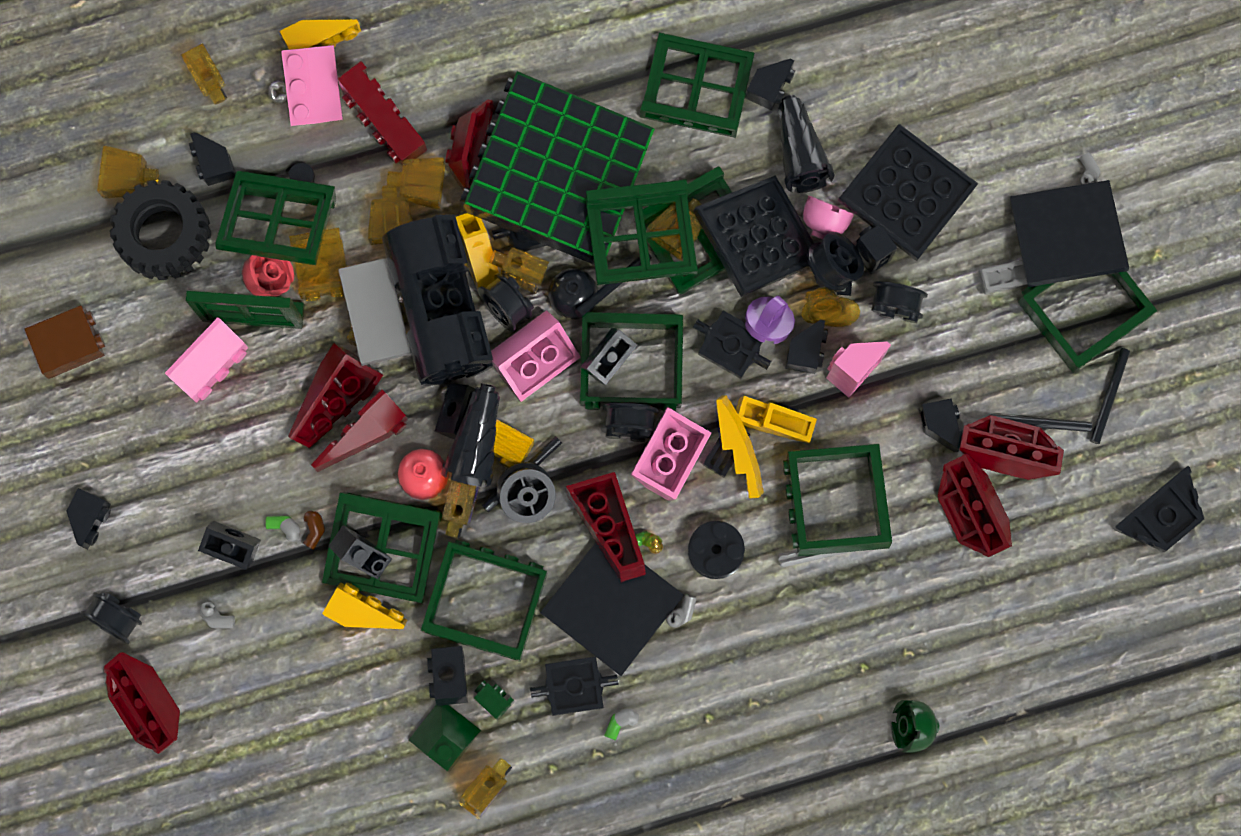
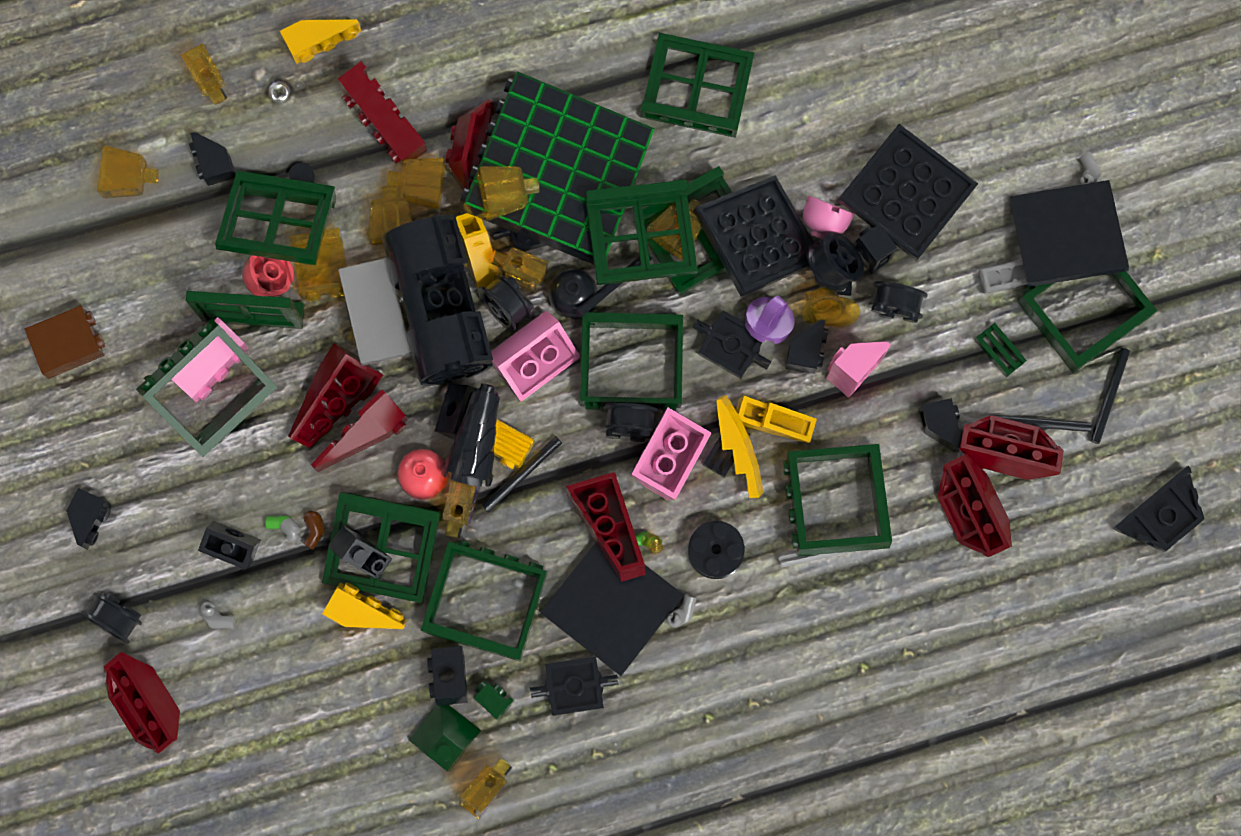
black tyre [110,180,211,280] -> none
bright pink slope [281,45,343,126] -> none
black wheel [497,462,556,523] -> none
black brick [581,328,638,385] -> none
arm [604,709,639,741] -> none
black slope [745,59,796,111] -> none
black cone [778,95,835,193] -> none
dark green cylinder [891,700,939,753] -> none
none -> window [136,319,277,457]
none -> clear yellow torso [477,166,539,220]
none -> dark green tile [974,322,1027,378]

